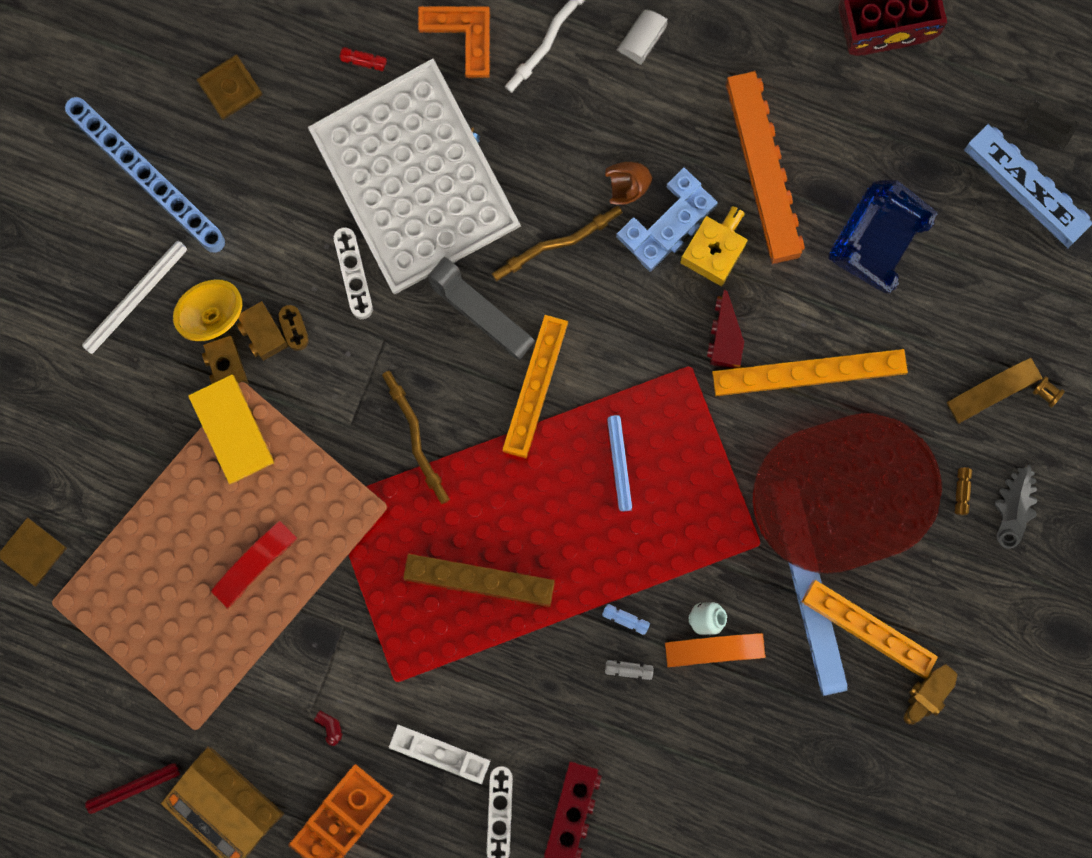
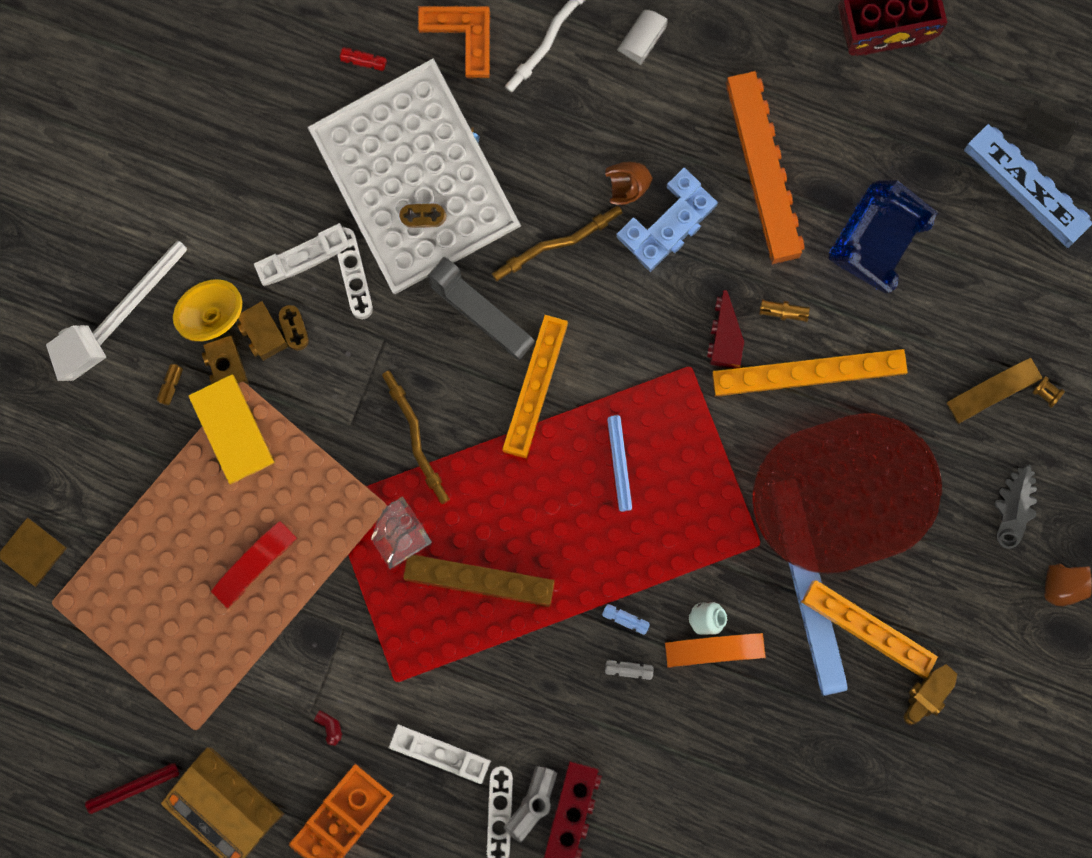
light blue beam [65,97,225,253] -> none
pearl gold tile [196,54,263,120] -> none
yellow brick [680,206,748,287] -> none
pearl gold axle [955,467,972,515] -> none
none -> white torso [46,325,106,381]
none -> pearl gold piece [157,364,183,405]
none -> white slope [254,223,350,286]
none -> clear slope [371,497,432,569]
none -> pearl gold beam [399,204,447,228]
none -> light grey piece [503,766,557,842]
none -> pearl gold pin [759,299,810,322]
none -> dark orange piece [1045,564,1092,607]

